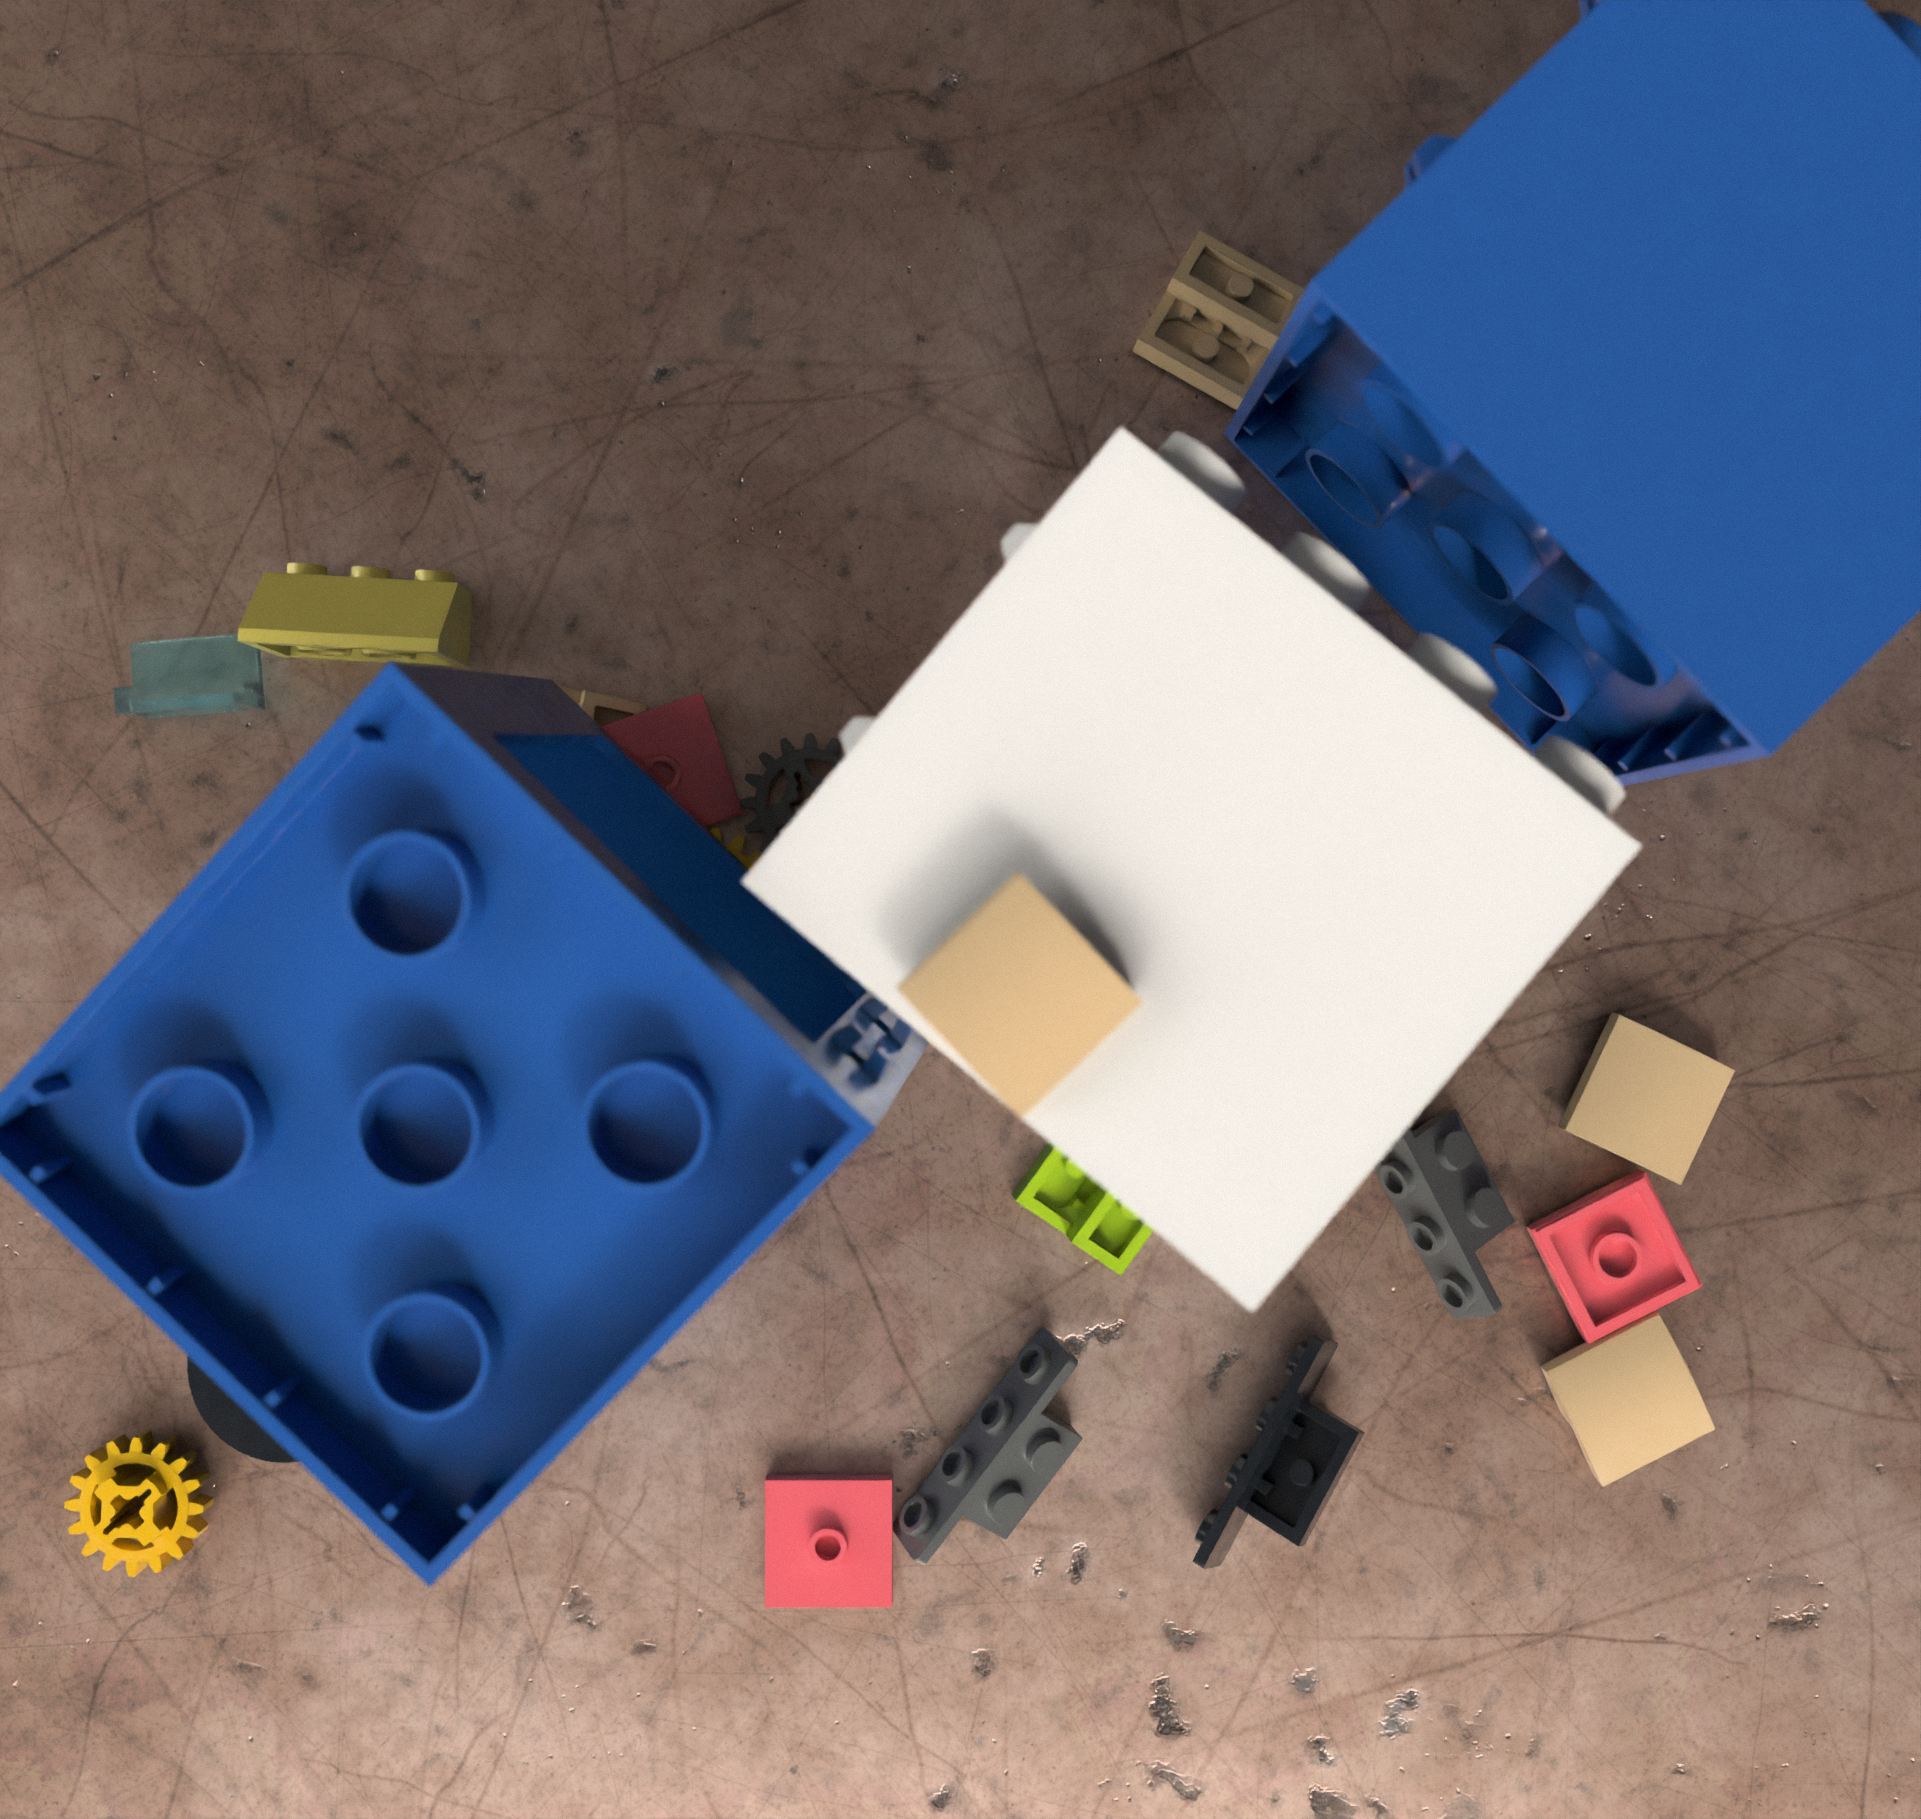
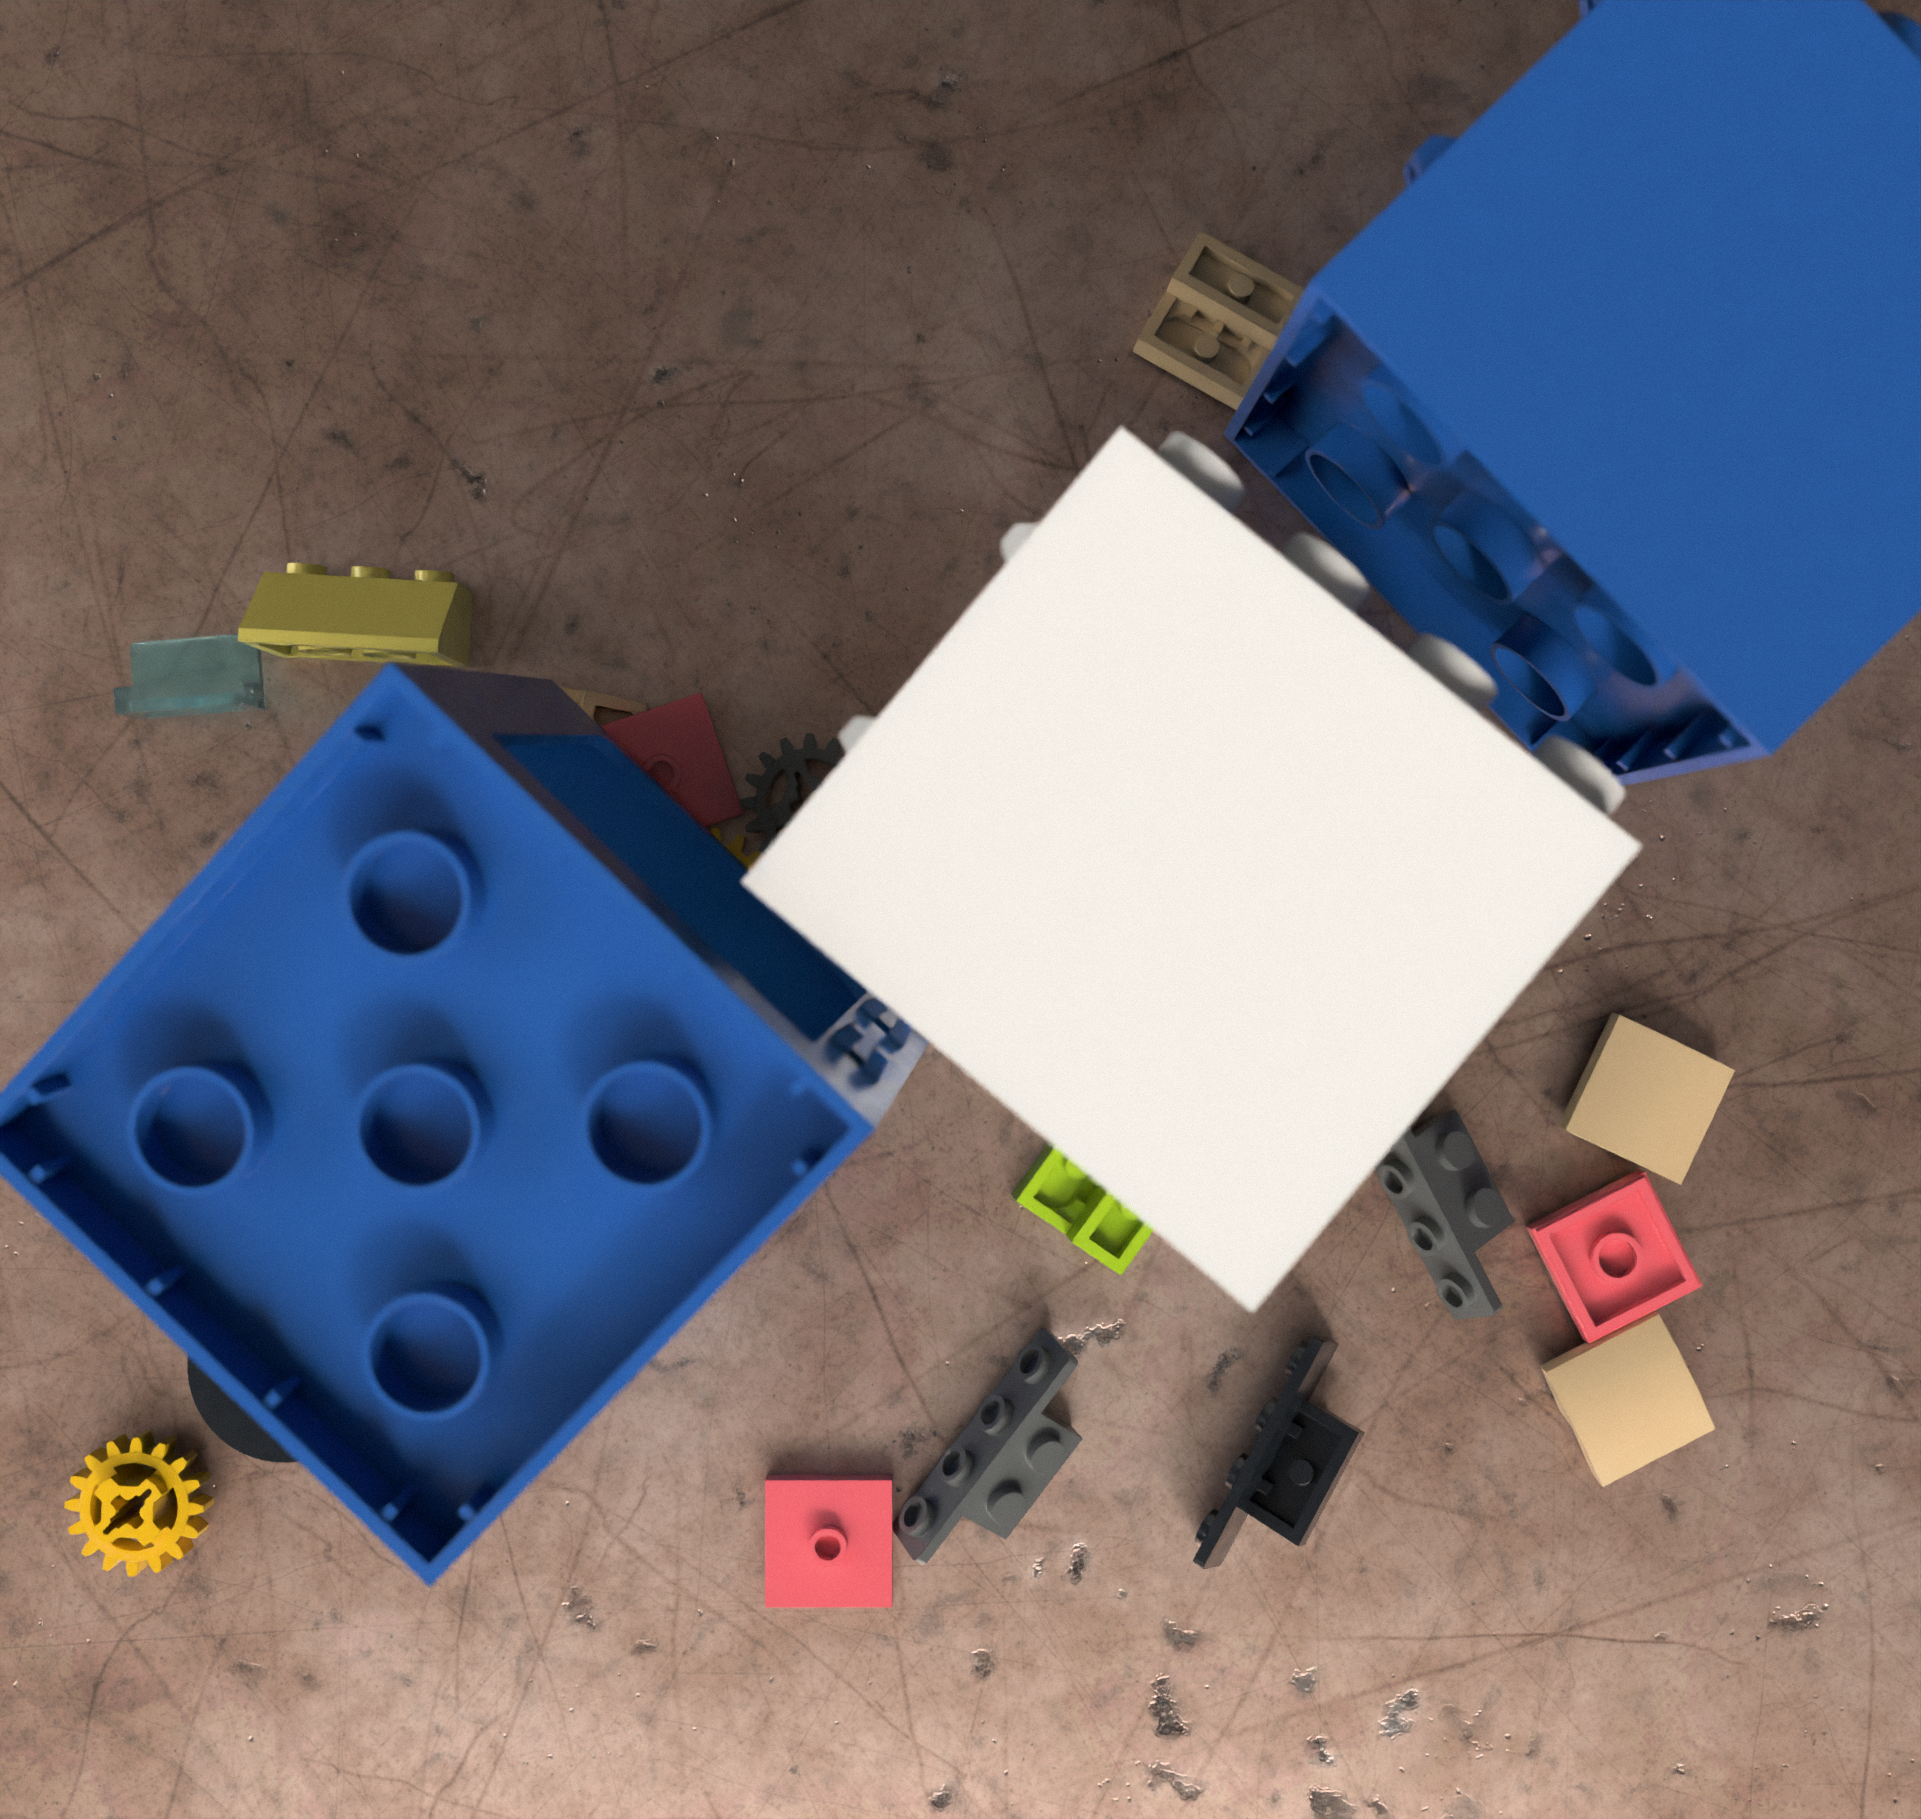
tan slope [896,870,1143,1118] -> none

